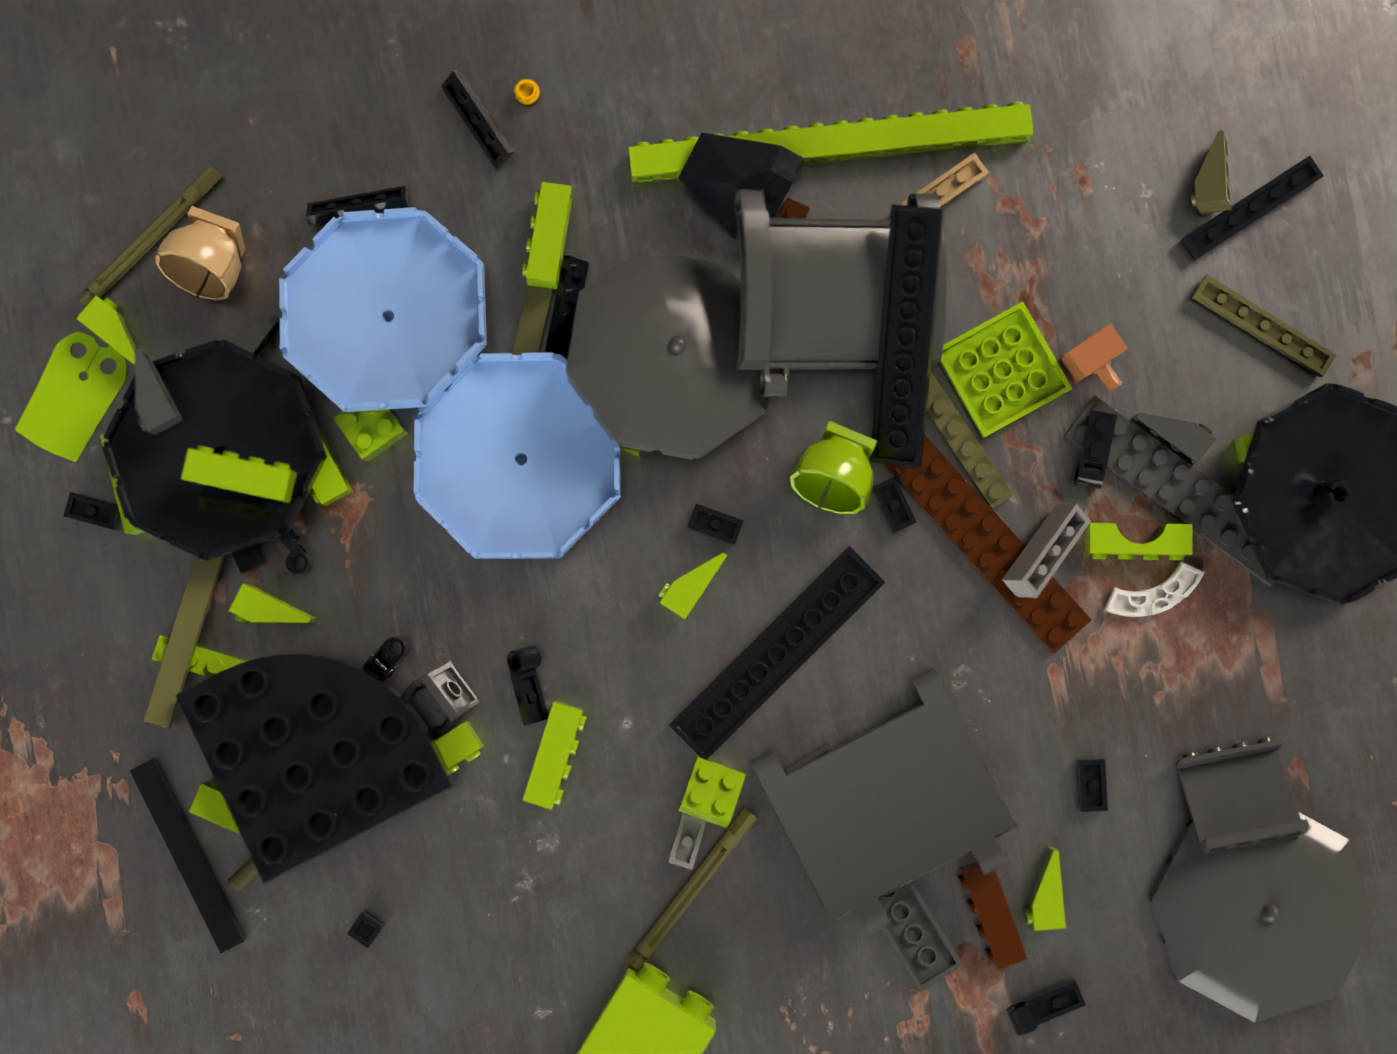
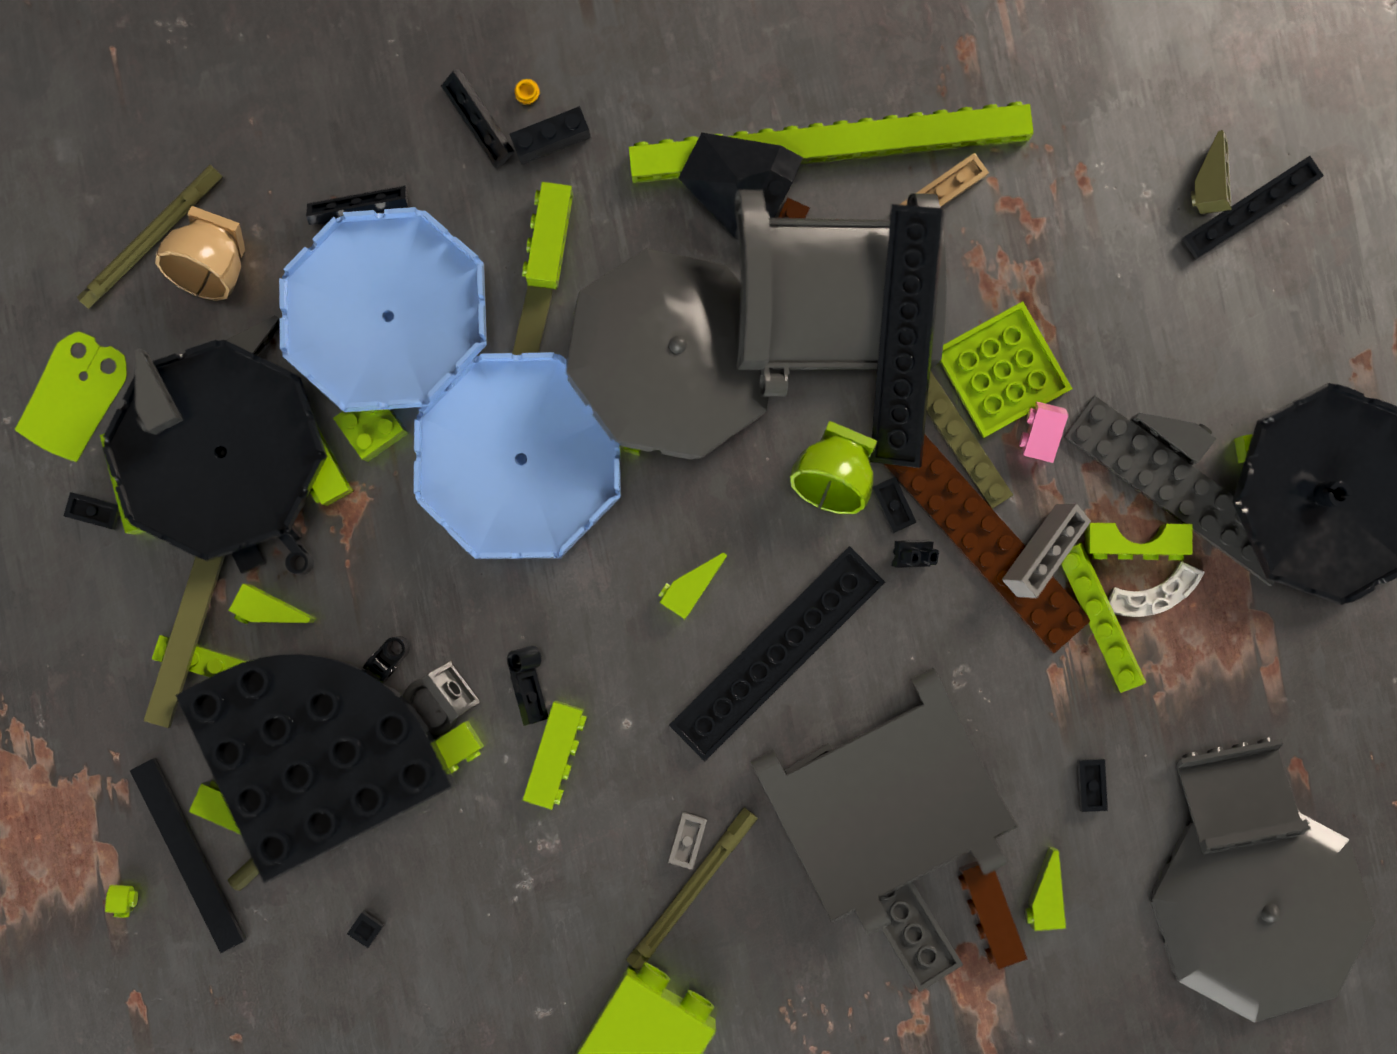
lime slope [76,296,137,365] -> none
lime brick [181,445,297,503] -> none
black plate [544,255,589,360] -> none
lime brick [678,757,746,828] -> none
black plate [687,504,743,545] -> none
black plate [1006,979,1086,1036] -> none
nougat brick [1058,323,1128,392] -> none
black plate [1074,410,1117,489] -> none
olive plate [1191,275,1336,377] -> none
none -> lime plate [105,885,138,918]
none -> black brick [509,106,591,165]
none -> black hips [891,540,939,568]
none -> bright pink brick [1019,401,1068,463]
none -> lime plate [1061,543,1146,693]

